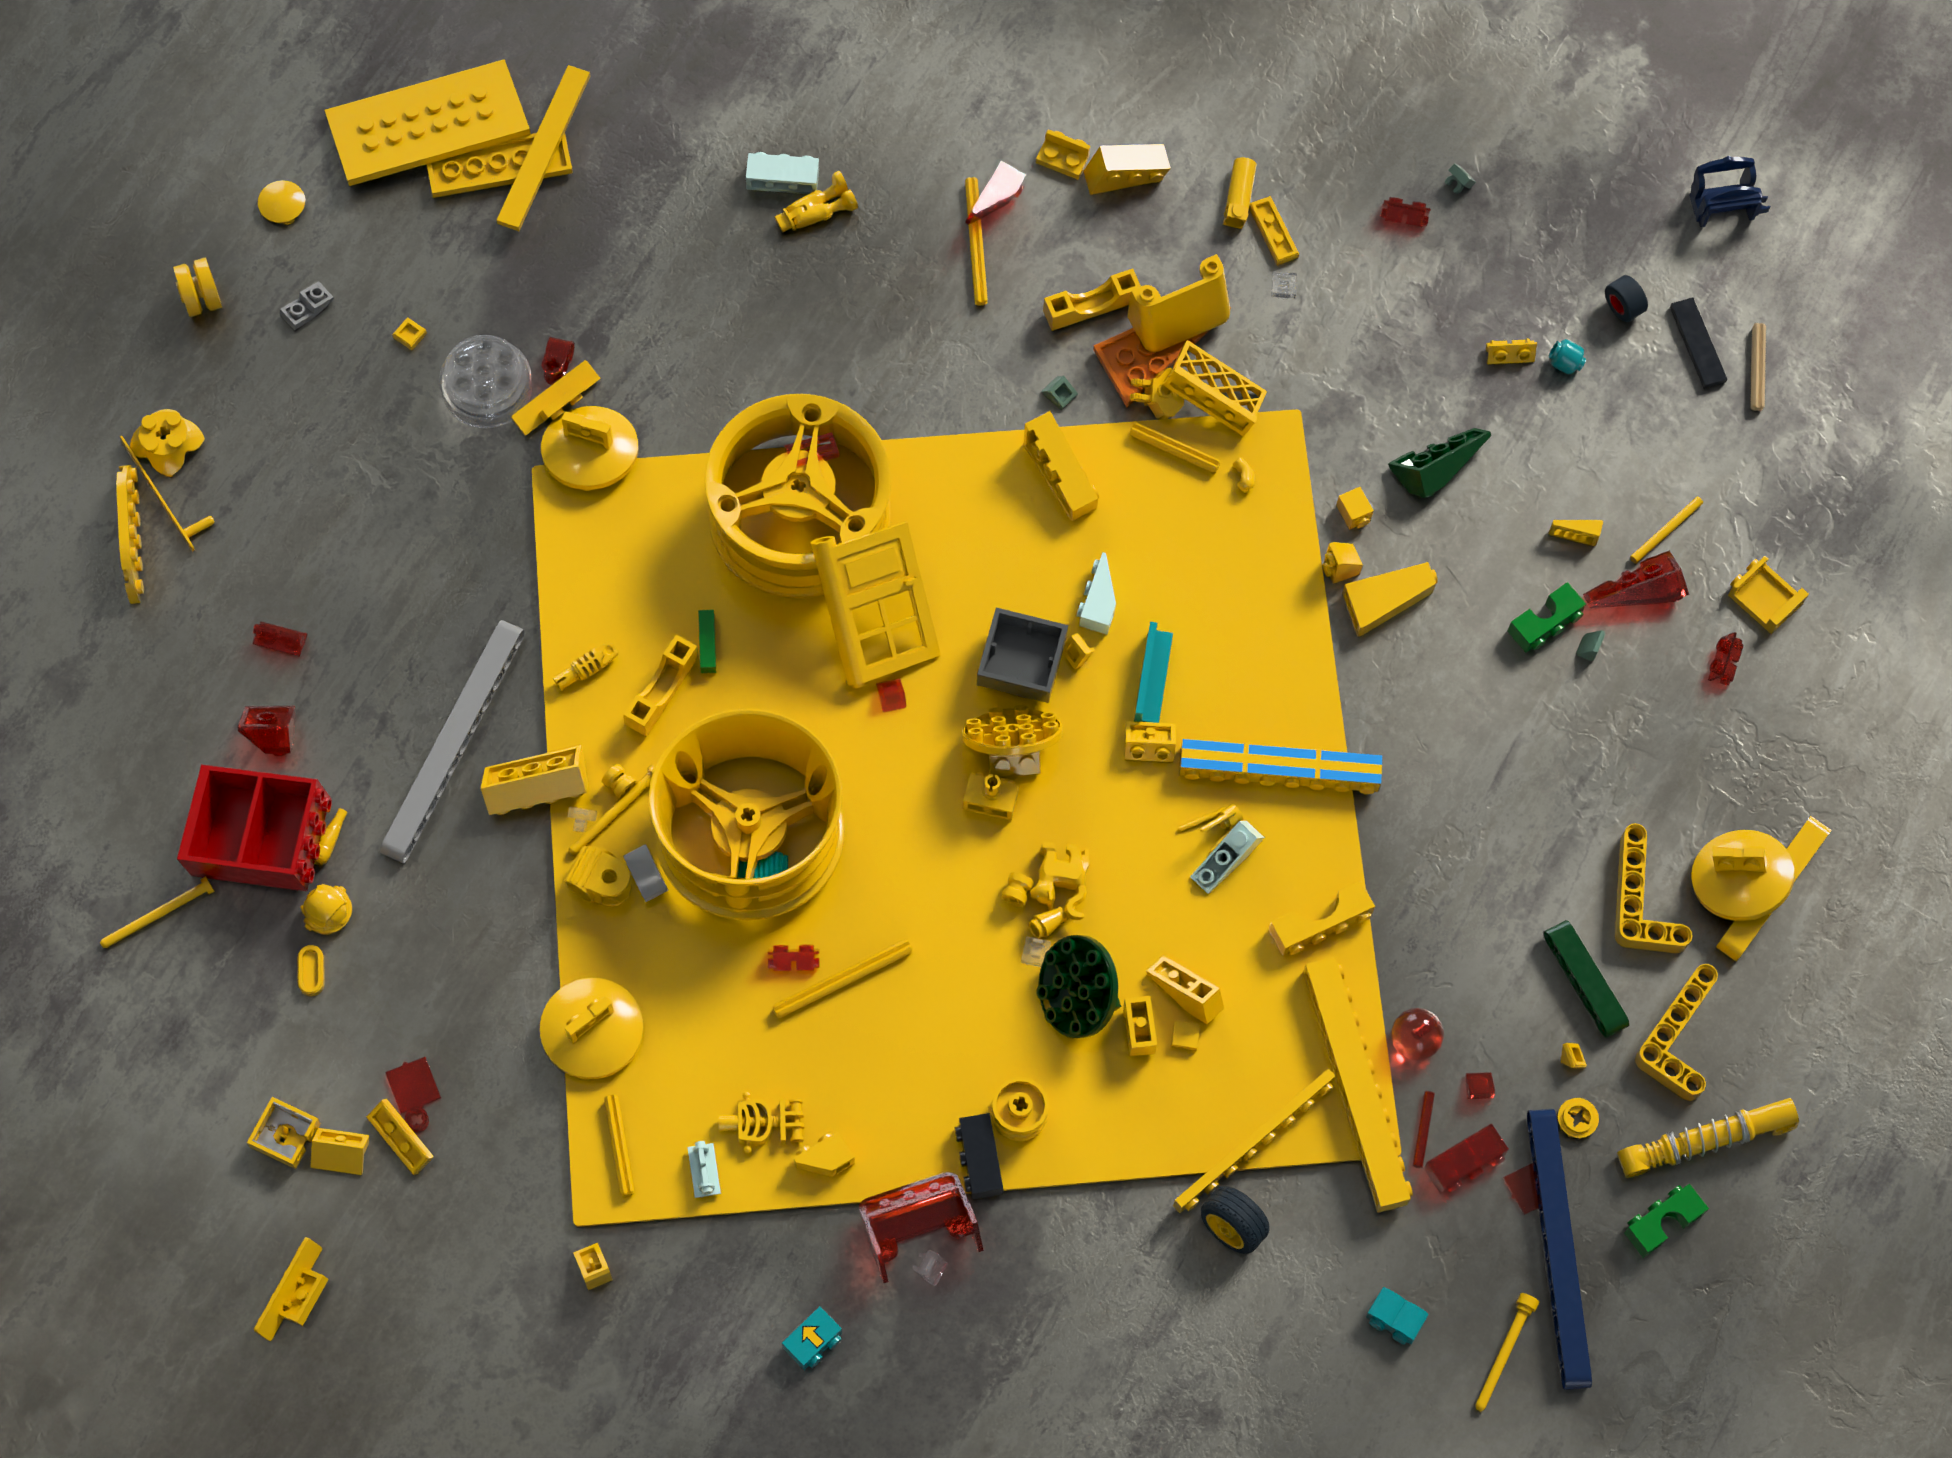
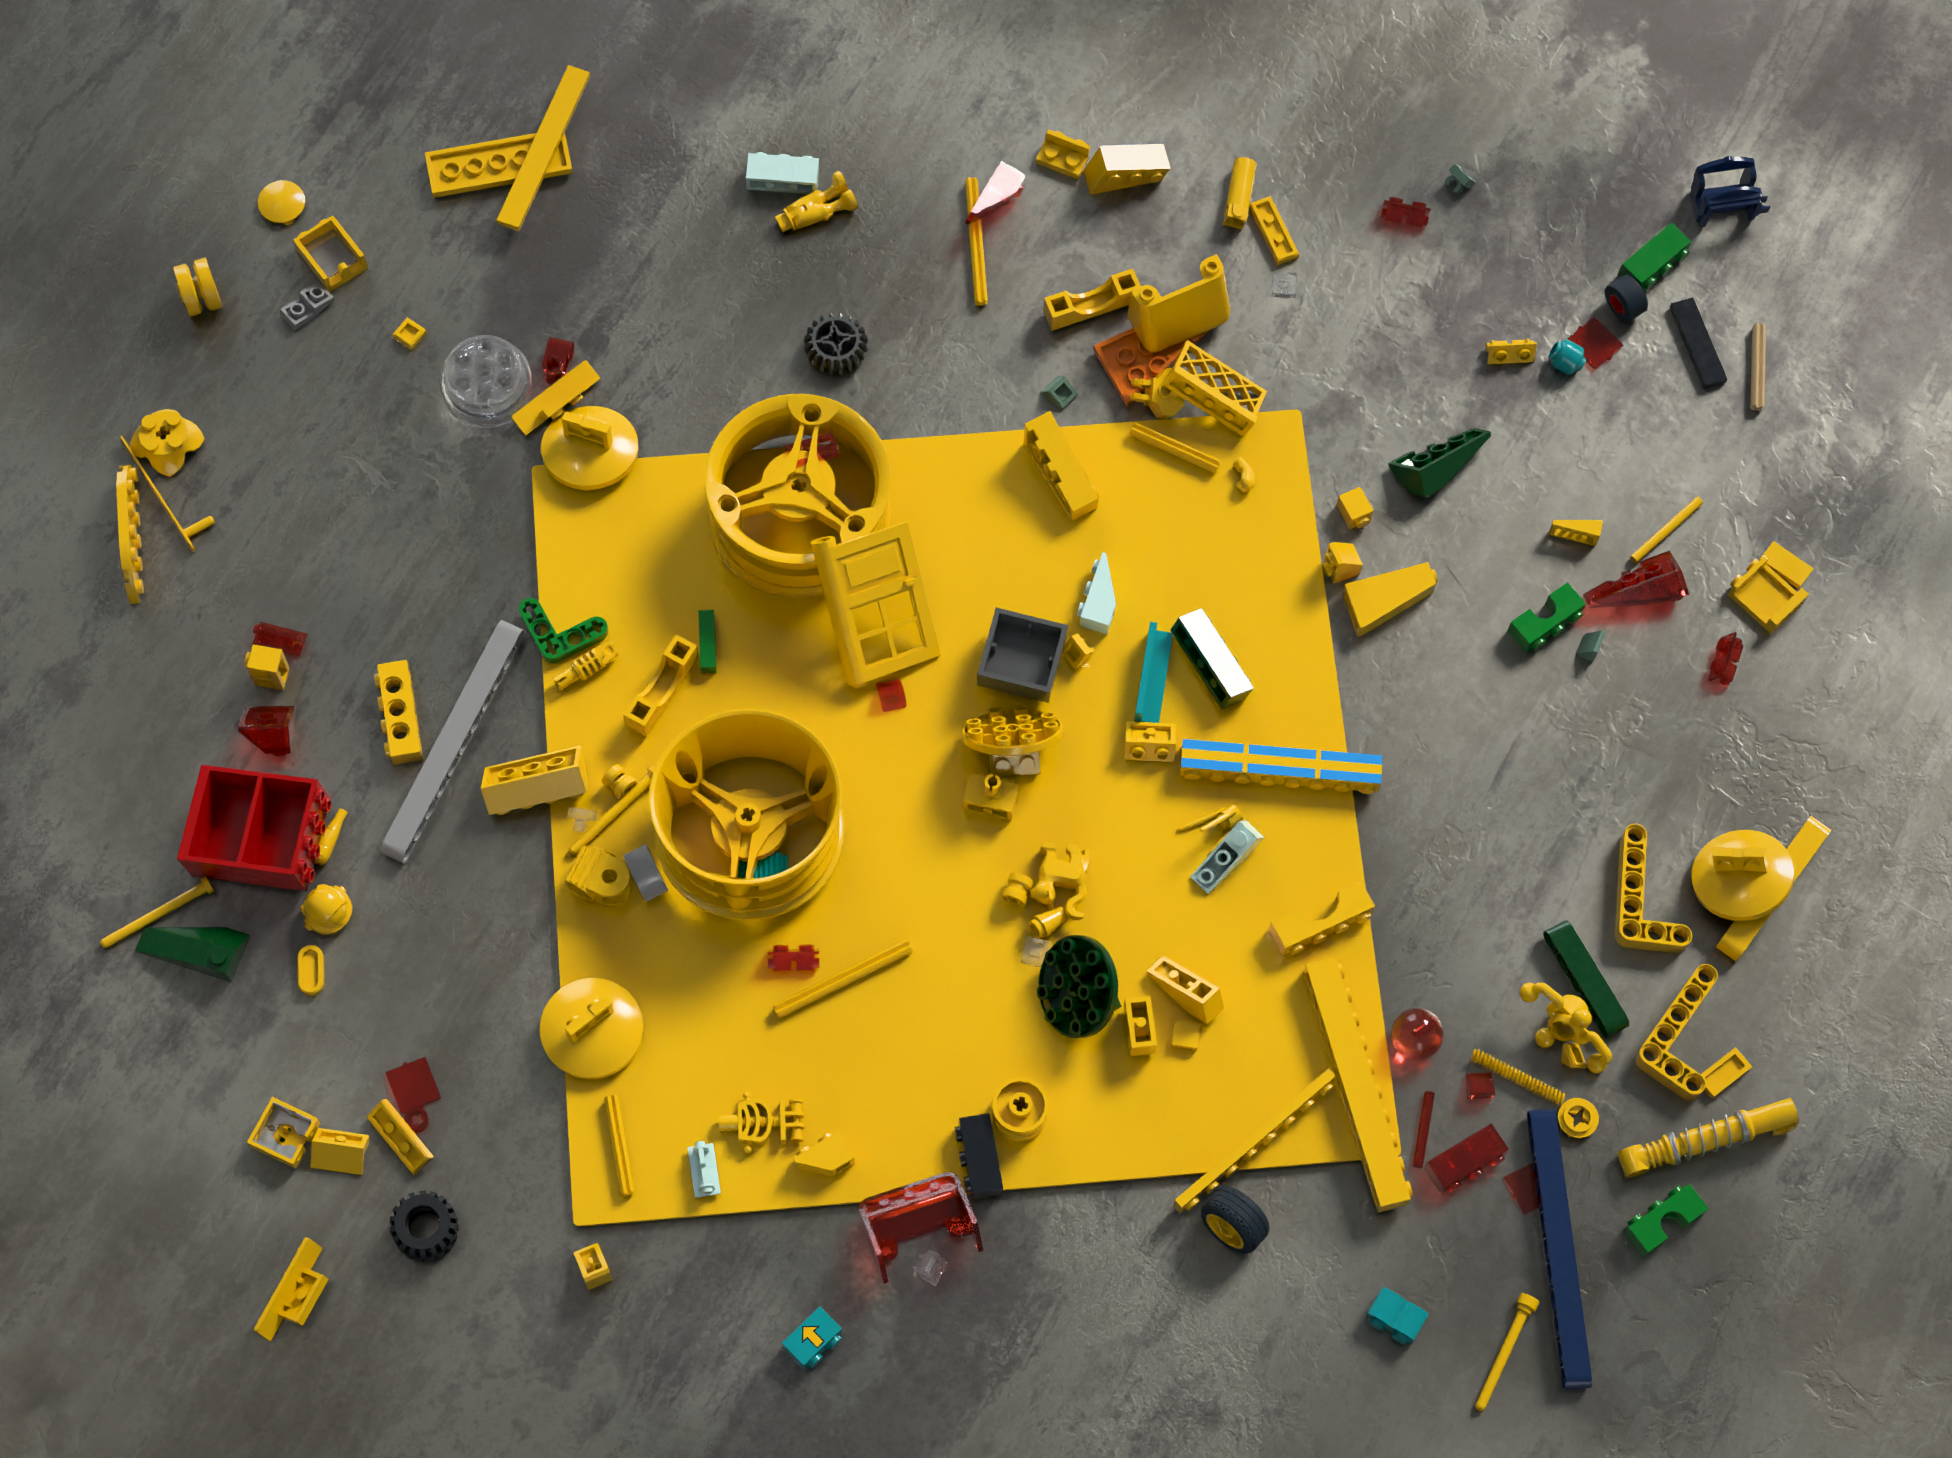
yellow plate [324,59,531,186] -> none
none -> dark green wedge [135,927,250,982]
none -> yellow brick [245,645,290,691]
none -> window [293,215,368,293]
none -> yellow brick [374,660,423,765]
none -> black tyre [390,1190,459,1262]
none -> green beam [519,598,608,663]
none -> dark grey gear [804,312,868,376]
none -> brick [1170,608,1254,709]
none -> yellow piece [1471,1049,1565,1107]
none -> yellow wheel [1519,983,1612,1074]
none -> clear red piece [1568,317,1623,370]
none -> green brick [1618,222,1692,290]
none -> yellow tile [1701,1047,1752,1099]
none -> yellow tile [1759,541,1814,589]

